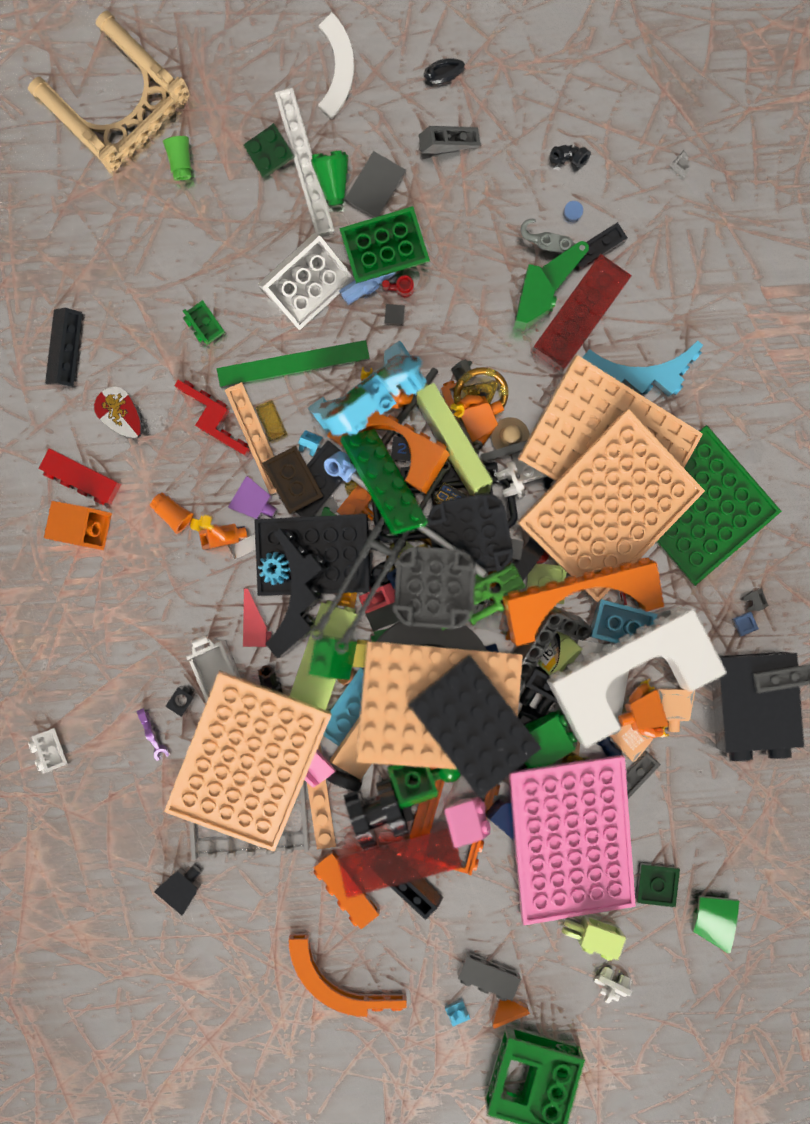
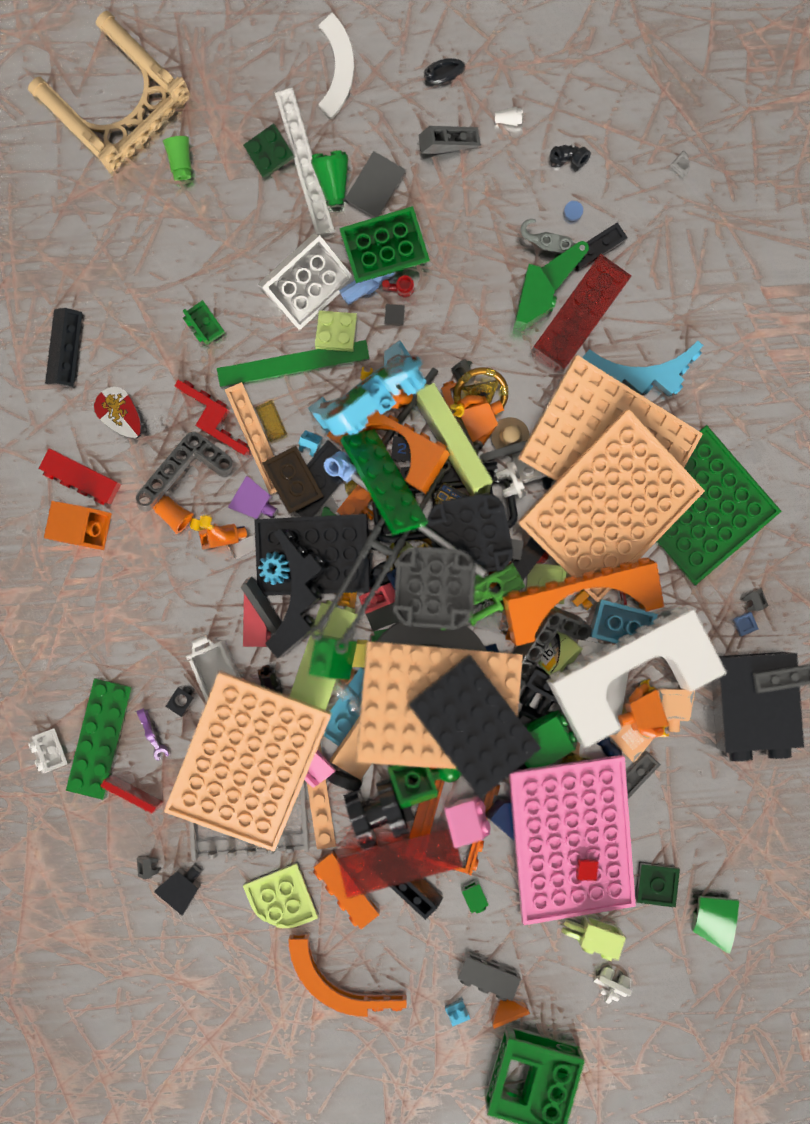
none -> green plate [66,678,133,800]
none -> red tile [101,775,163,814]
none -> dark grey beam [136,432,233,512]
none -> dark grey tile [137,856,159,879]
none -> dark grey tile [241,576,282,634]
none -> yellowish green plate [243,863,319,928]
none -> yellowish green plate [315,311,357,352]
none -> clear slope [333,679,361,716]
none -> green brick [461,880,489,914]
none -> white cone [495,106,523,126]
none -> light orange tile [570,589,593,610]
none -> red tile [576,859,599,881]

